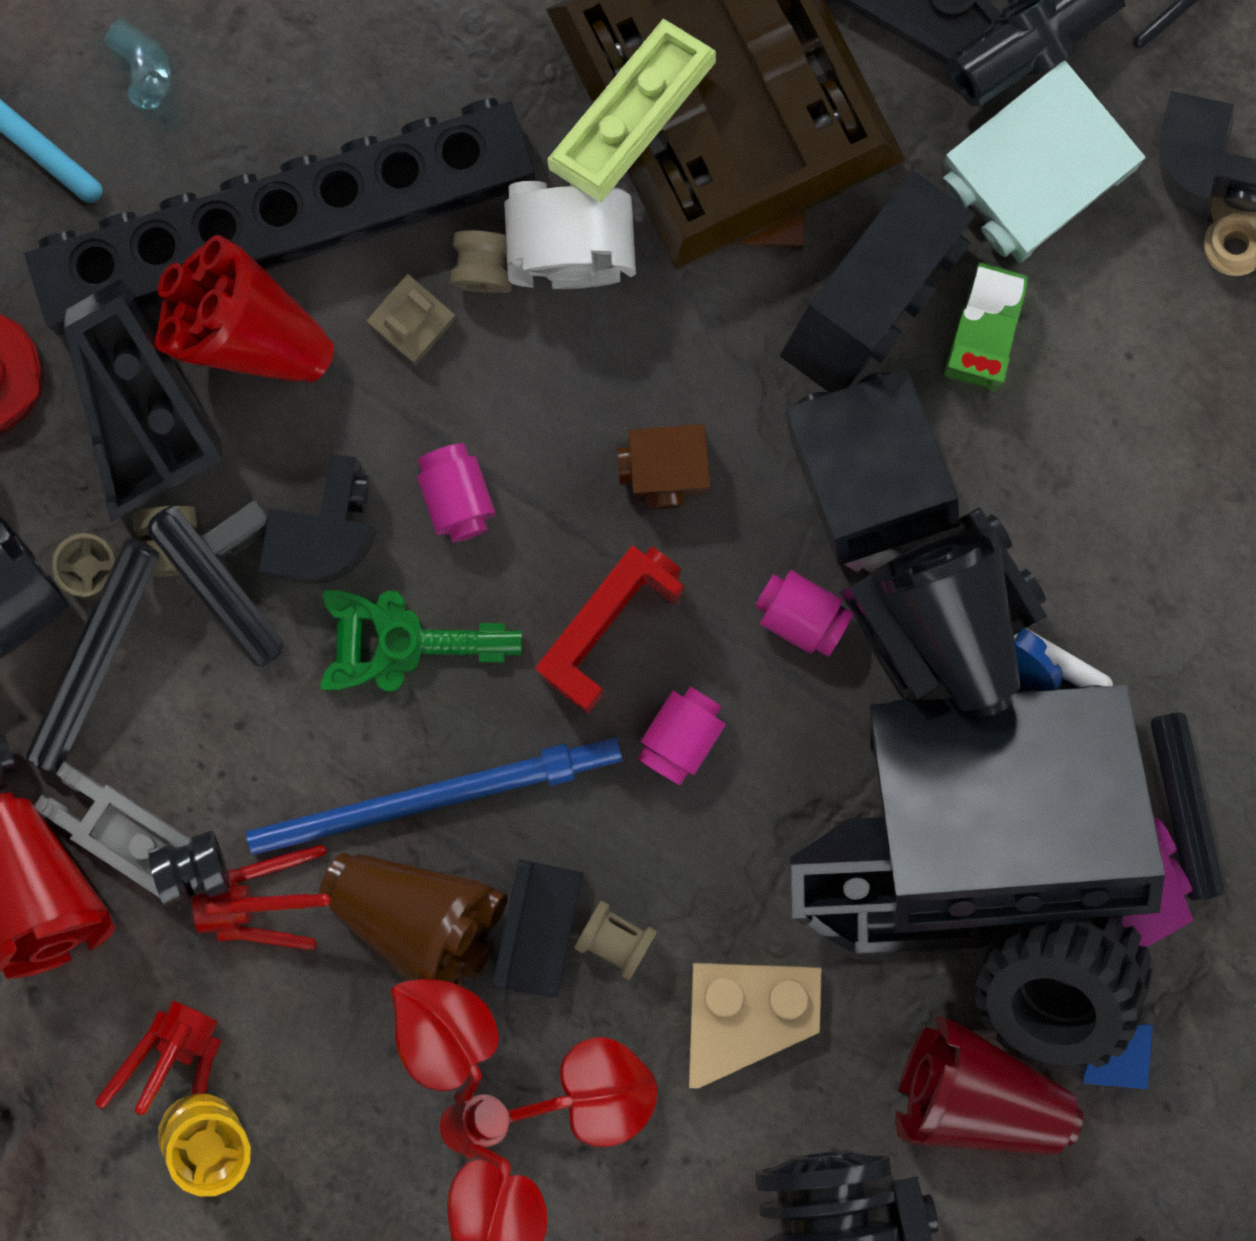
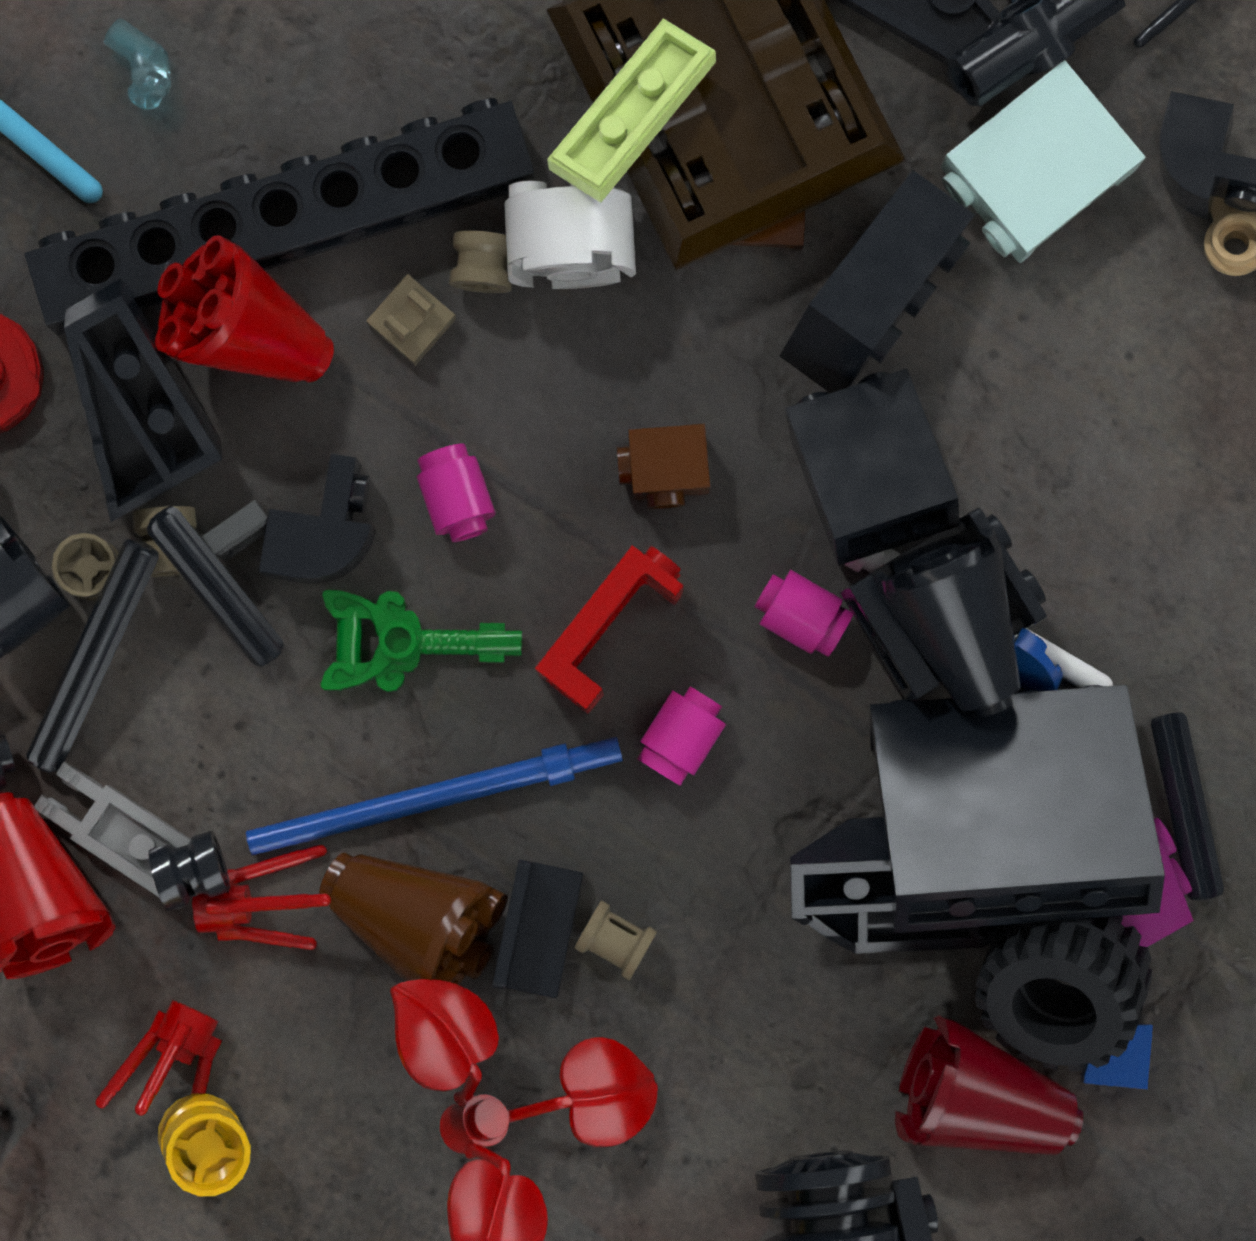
tan wing [689,963,822,1088] -> none
bright green leg [943,262,1028,392] -> none

